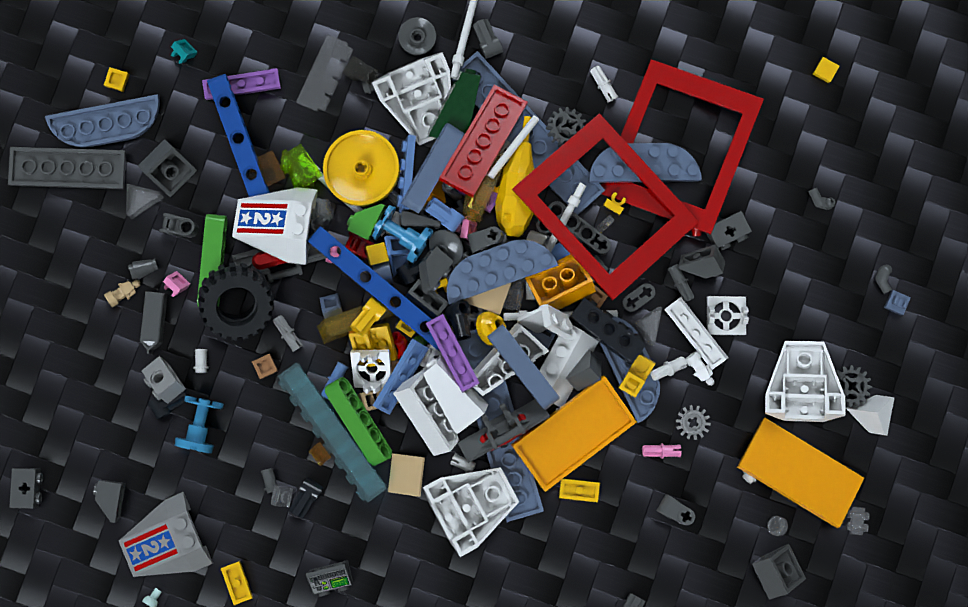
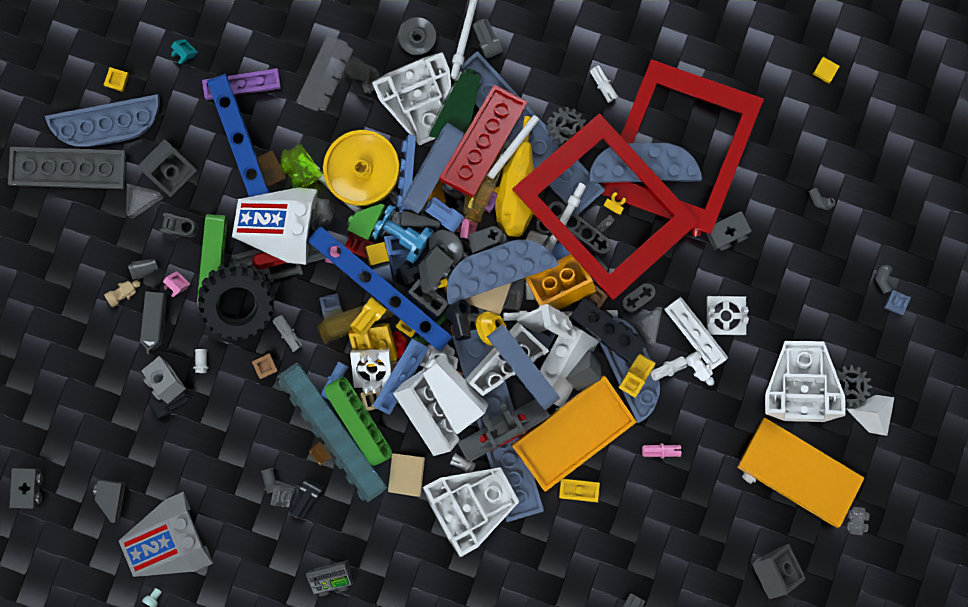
dark azure piece [174,396,224,453] -> none
yellow plate [221,561,253,605] -> none
medium lavender plate [426,314,480,393] -> none
dark grey piece [656,494,695,525] -> none
dark grey axle [668,264,694,302] -> none
light grey gear [676,405,711,440] -> none
dark grey slope [678,244,725,278] -> none
clear tile [768,516,788,536] -> none

